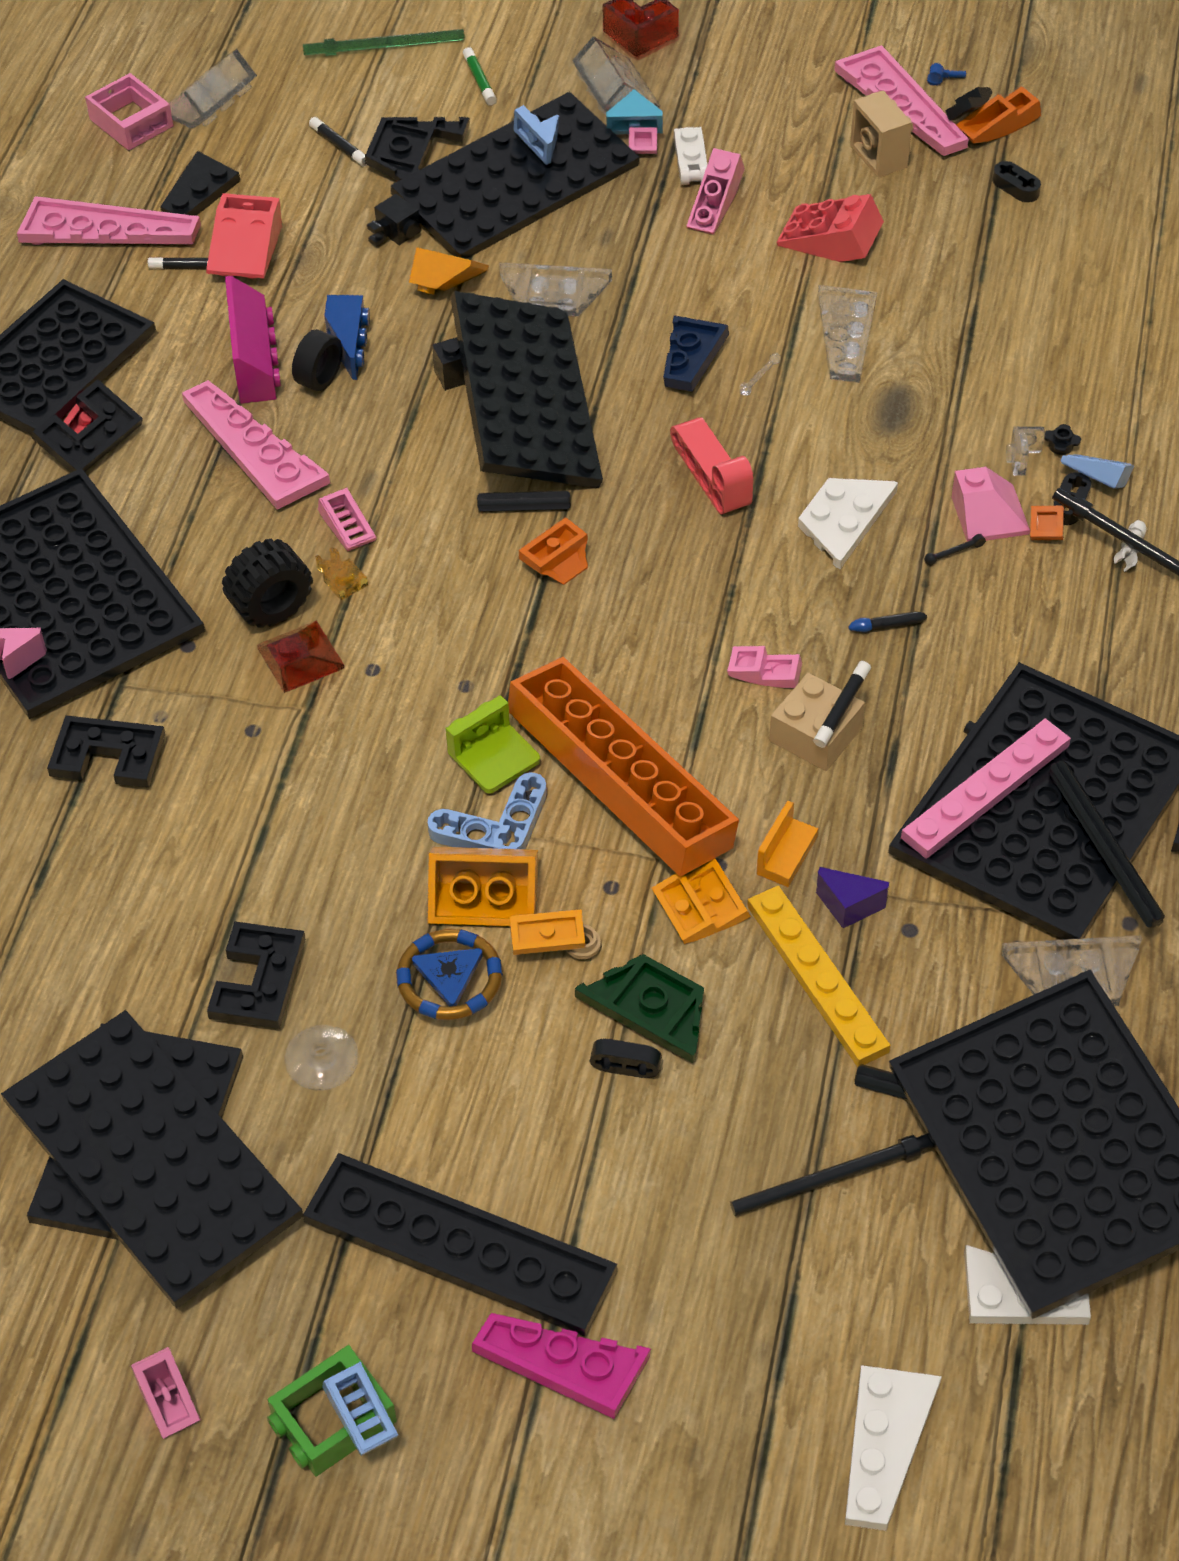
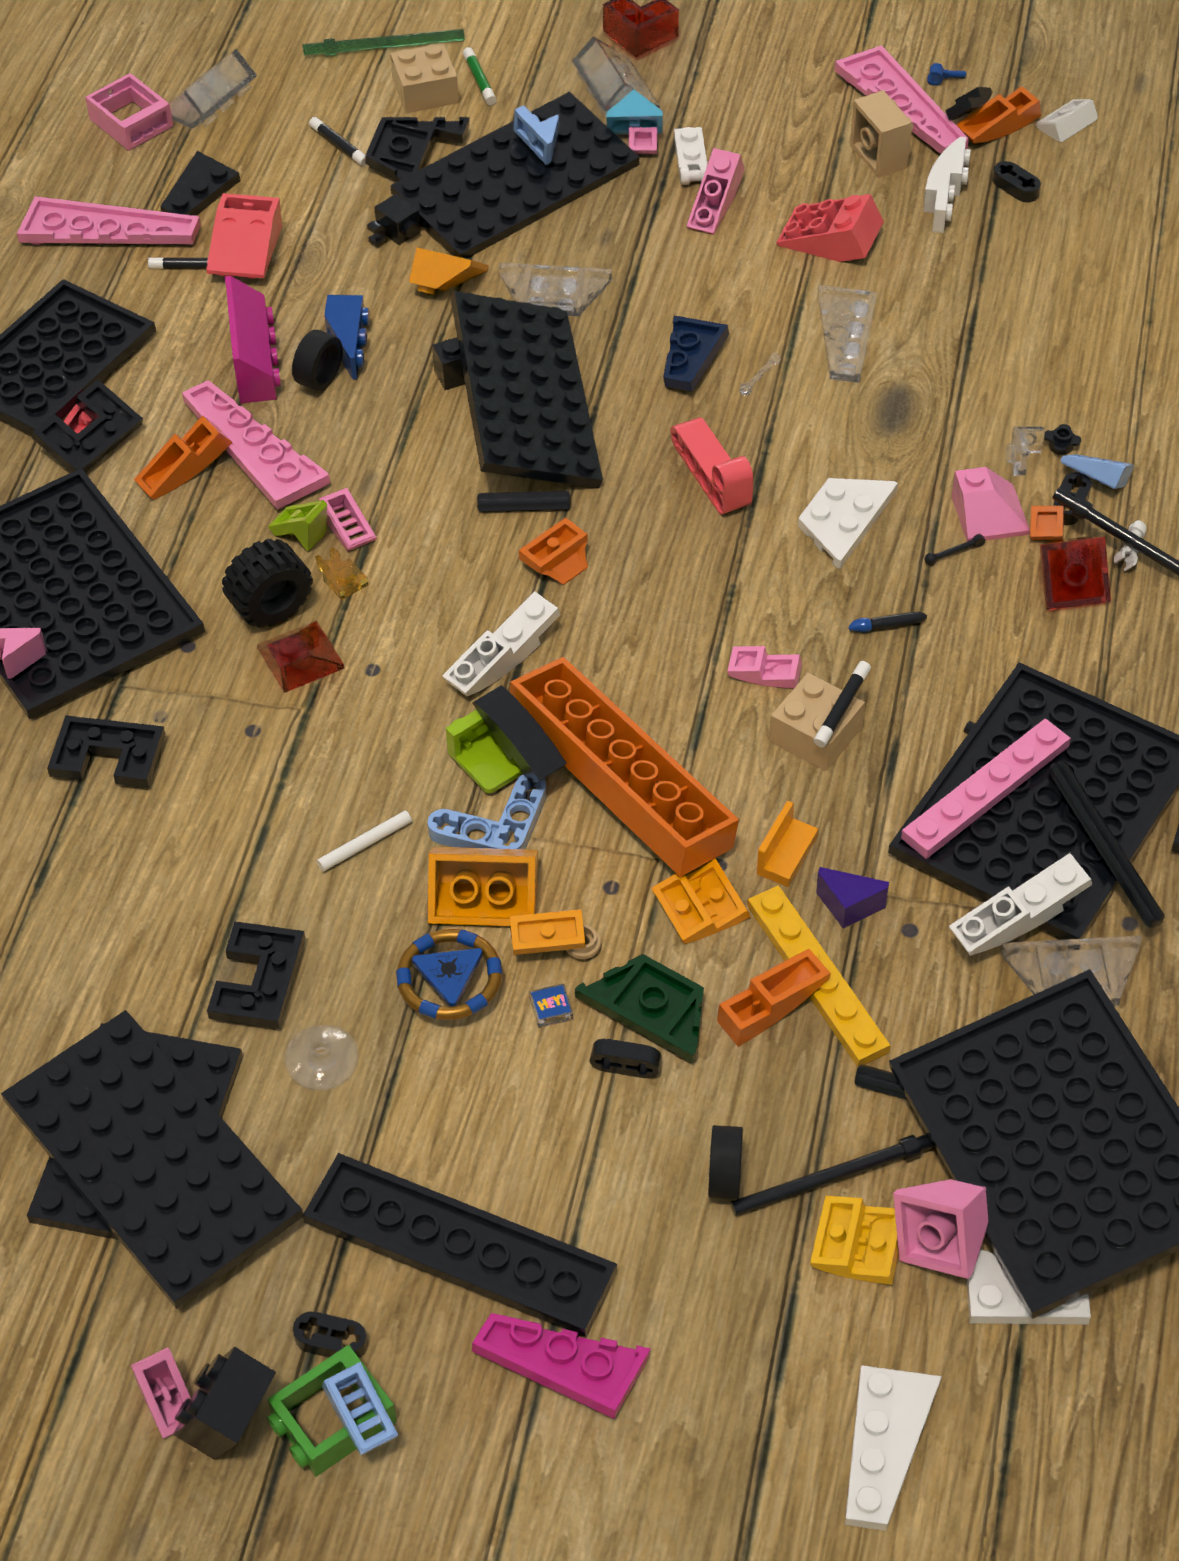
none -> orange slope [134,415,232,500]
none -> black brick [173,1347,276,1460]
none -> lime slope [268,500,327,552]
none -> black beam [293,1311,368,1358]
none -> white bar [316,810,412,872]
none -> tan brick [390,43,459,113]
none -> white slope [442,591,560,696]
none -> black slope [473,685,567,786]
none -> tile [529,983,574,1028]
none -> black tyre [708,1125,743,1199]
none -> orange slope [717,949,831,1047]
none -> yellow slope [810,1195,899,1285]
none -> bright pink slope [893,1179,988,1279]
none -> white slope [923,137,971,233]
none -> white slope [949,853,1092,956]
none -> white slope [1036,99,1098,142]
none -> clear red slope [1040,536,1111,610]

